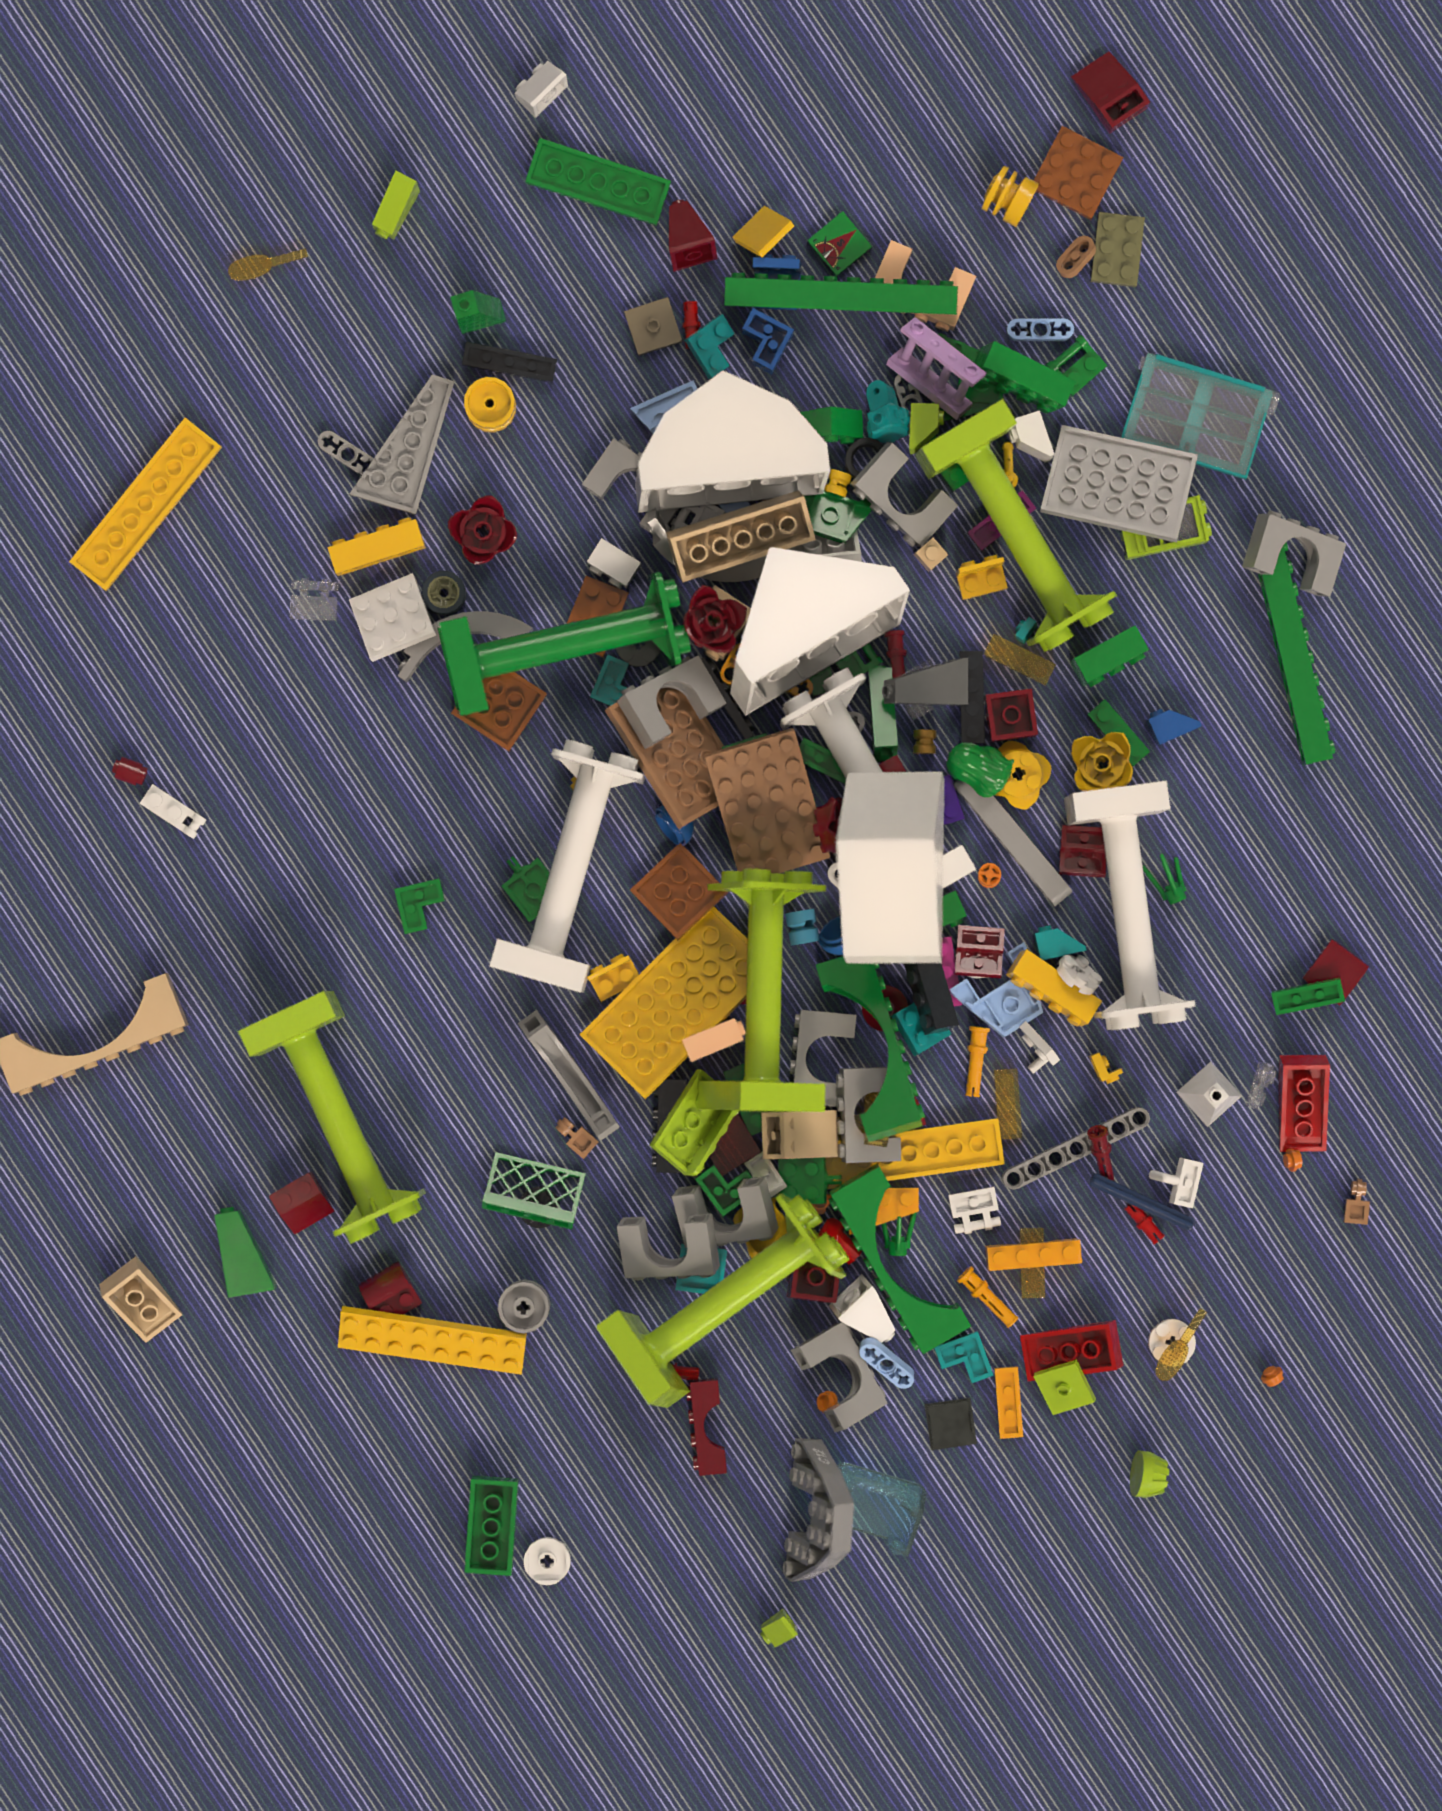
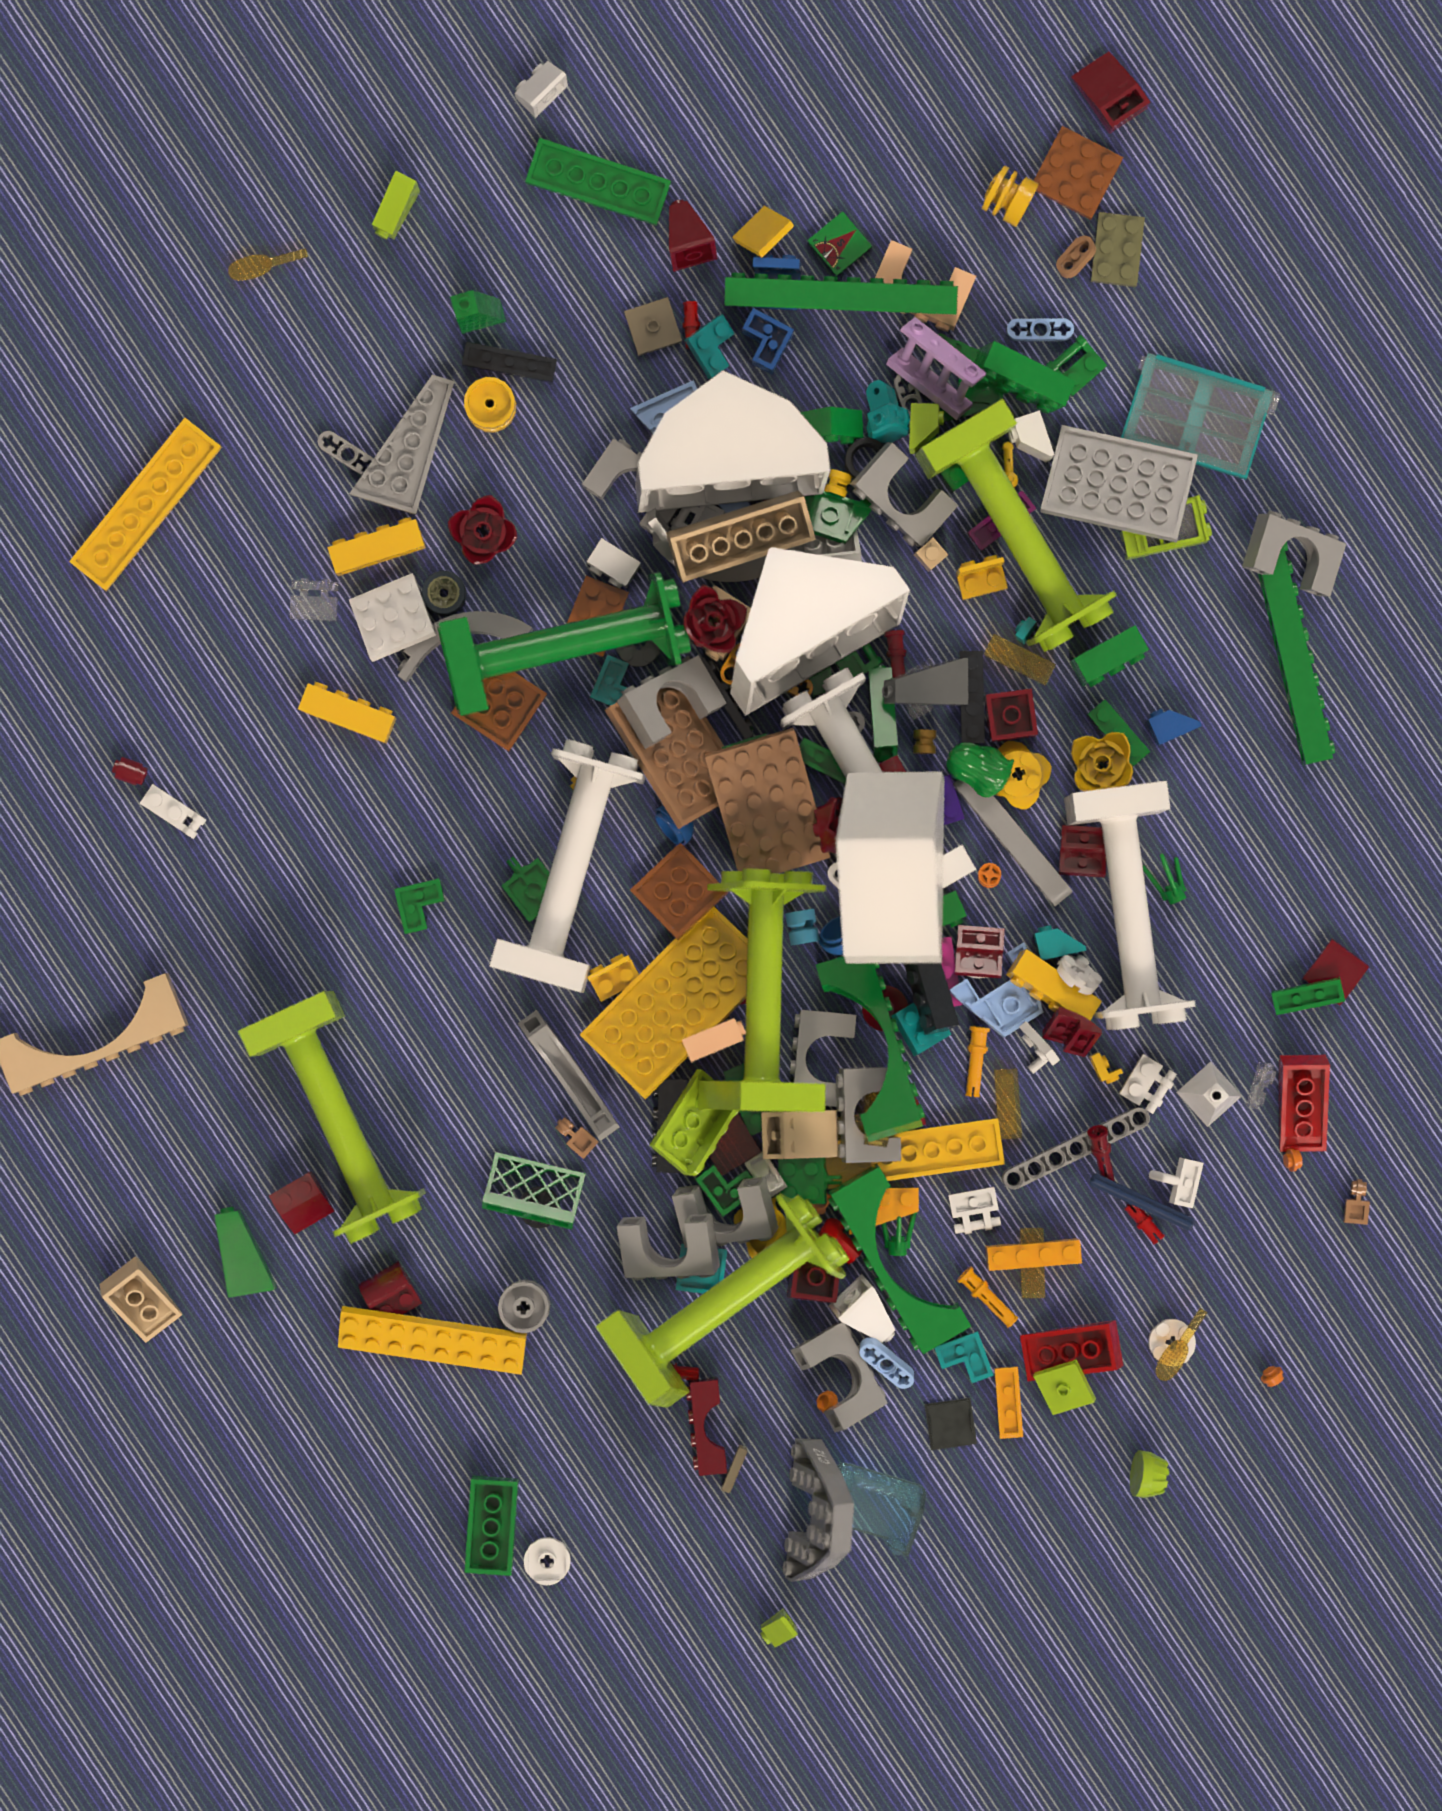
none -> yellow brick [298,682,396,744]
none -> dark tan tile [721,1444,747,1493]
none -> dark red slope [1042,1007,1102,1057]
none -> white plate [1119,1054,1177,1114]

